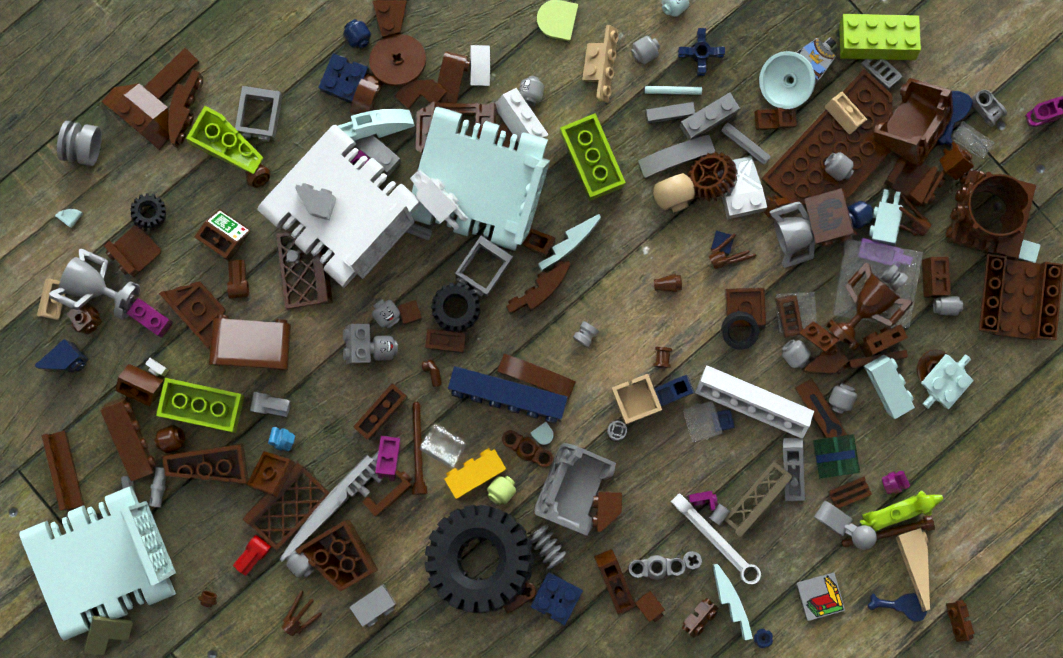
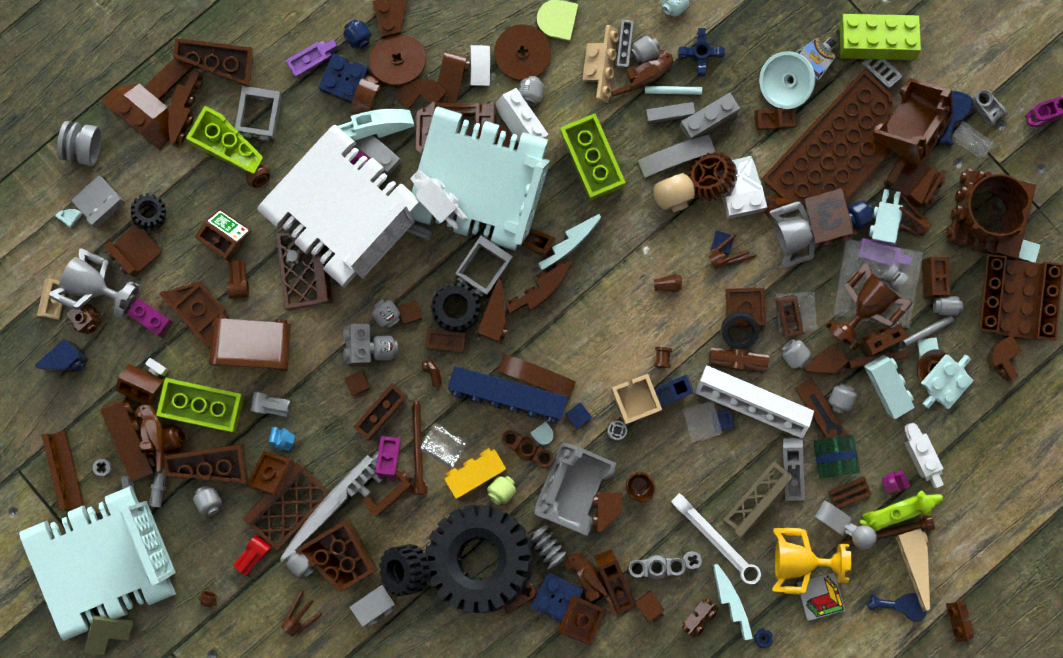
light grey slope [295,183,336,221] -> none
light grey wheel [573,321,599,348] -> none
magenta bracket [687,491,718,511] -> none
light grey hinge [709,503,730,525] -> none
light grey axle [721,123,771,164] -> none
reddish brown hinge [799,321,840,355] -> none
tan slope [825,92,867,134] -> none
light grey head [825,152,854,181] -> none
reddish brown brick [939,142,974,180] -> none
none -> light grey bracket [72,176,125,228]
none -> light grey bush [93,459,112,477]
none -> reddish brown animal [135,404,164,473]
none -> reddish brown wedge [173,38,254,87]
none -> light grey head [193,486,222,516]
none -> medium lavender hinge [286,39,338,78]
none -> reddish brown tile [344,370,370,396]
none -> black tyre [379,544,431,597]
none -> reddish brown slope [477,279,508,343]
none -> reddish brown piece [494,24,551,81]
none -> reddish brown tile [557,595,606,646]
none -> dark blue tile [565,402,592,429]
none -> reddish brown animal [565,553,616,615]
none -> reddish brown animal [611,50,673,96]
none -> light grey piece [616,20,634,70]
none -> reddish brown hair [626,472,655,503]
none -> reddish brown piece [709,348,769,372]
none -> yellow piece [772,528,851,595]
none -> light grey bar [902,315,954,347]
none -> white hinge [904,423,944,488]
none -> light aqua tile [916,337,939,360]
none -> reddish brown brick [988,335,1022,381]

